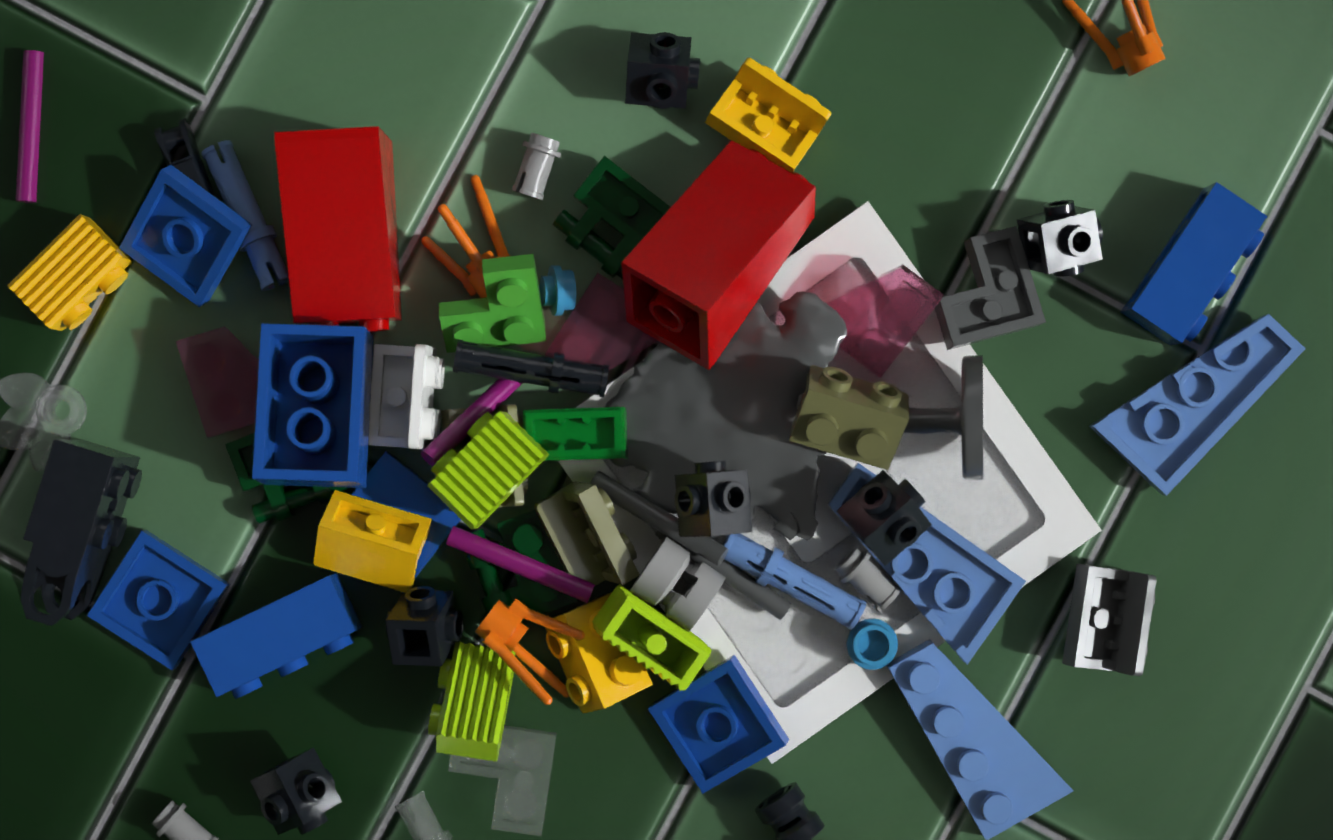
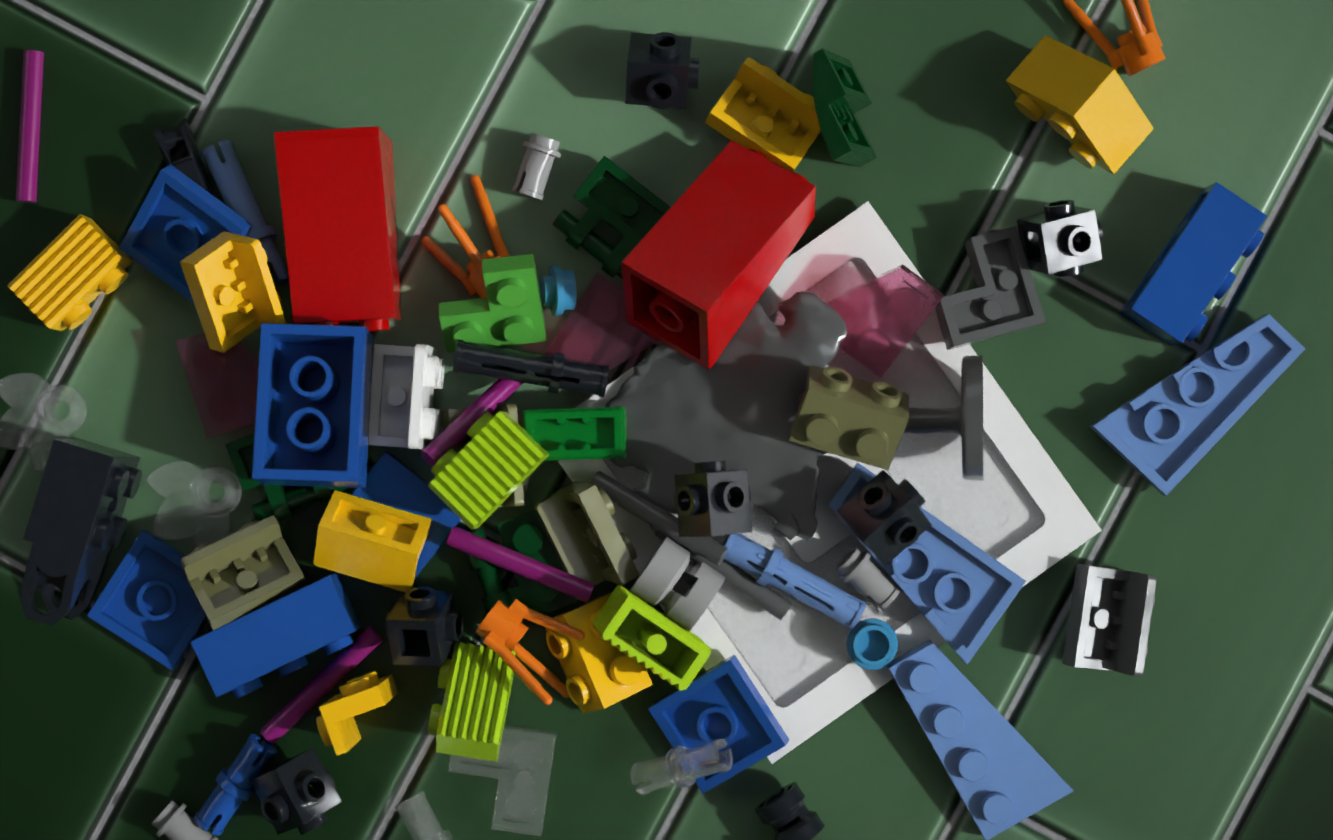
none -> clear plate [147,461,242,547]
none -> yellow bracket [180,231,286,353]
none -> olive bracket [180,516,307,630]
none -> blue pin [193,734,278,836]
none -> magenta bar [260,626,383,745]
none -> yellow bracket [316,671,398,756]
none -> clear pin [630,739,733,795]
none -> dark green slope [812,48,877,167]
none -> yellow brick [1006,35,1154,174]

